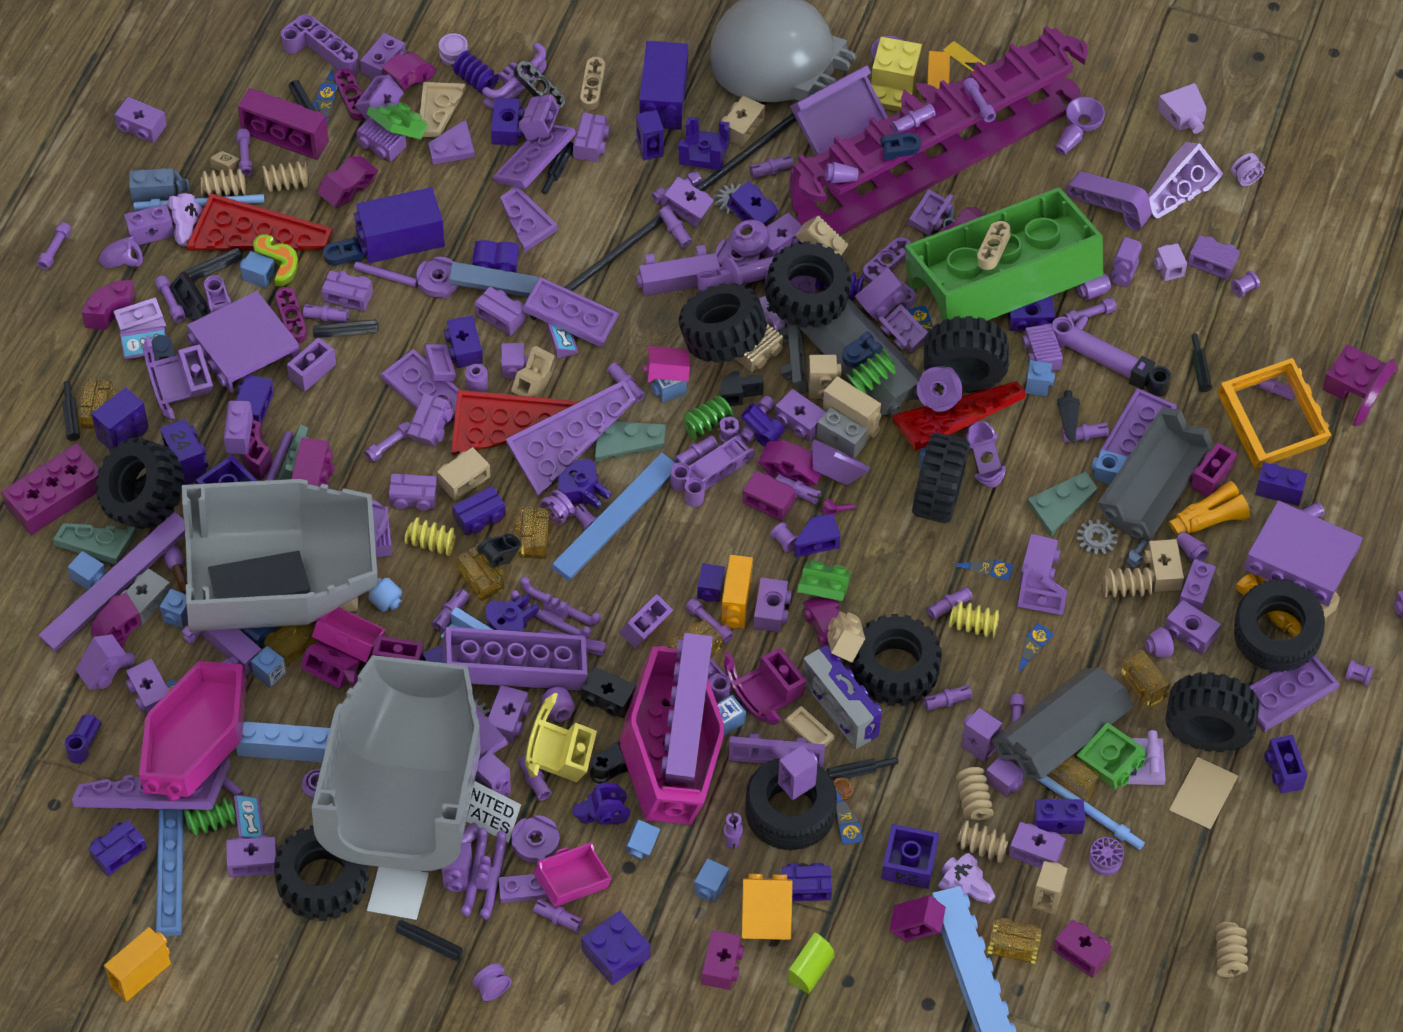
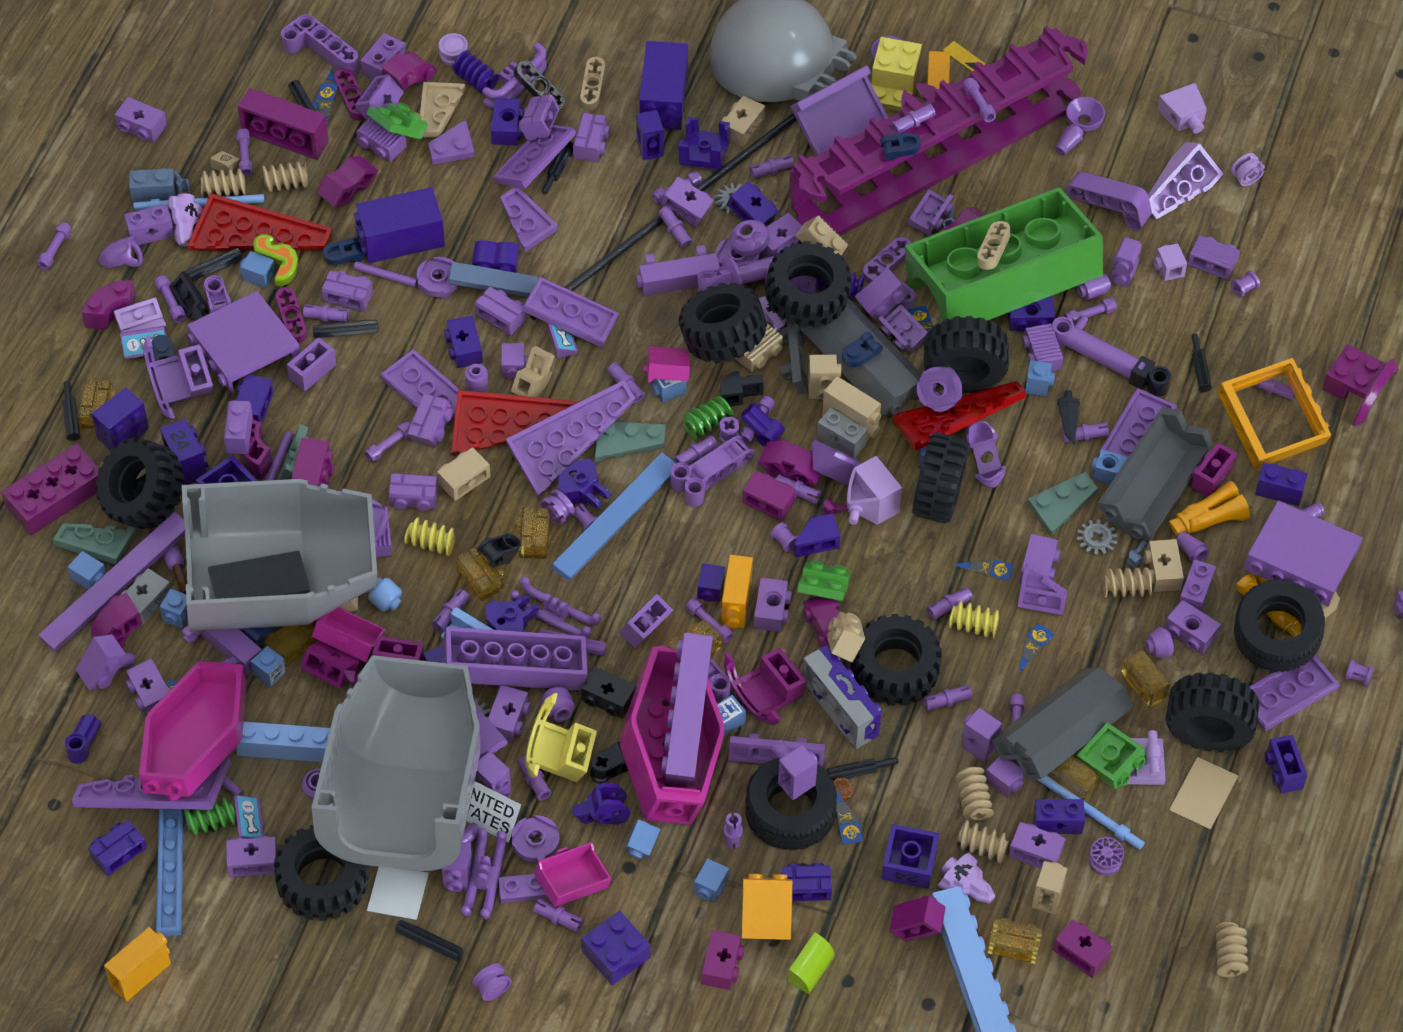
medium lavender tile [424,344,456,381] -> none
dark purple brick [452,486,506,536] -> none
medium lavender brick [775,389,826,442] -> none
tan tile [784,706,834,747] -> none
medium lavender cone [825,162,858,183] -> none
bright green piece [847,348,896,394] -> none
none -> lavender piece [847,456,902,525]

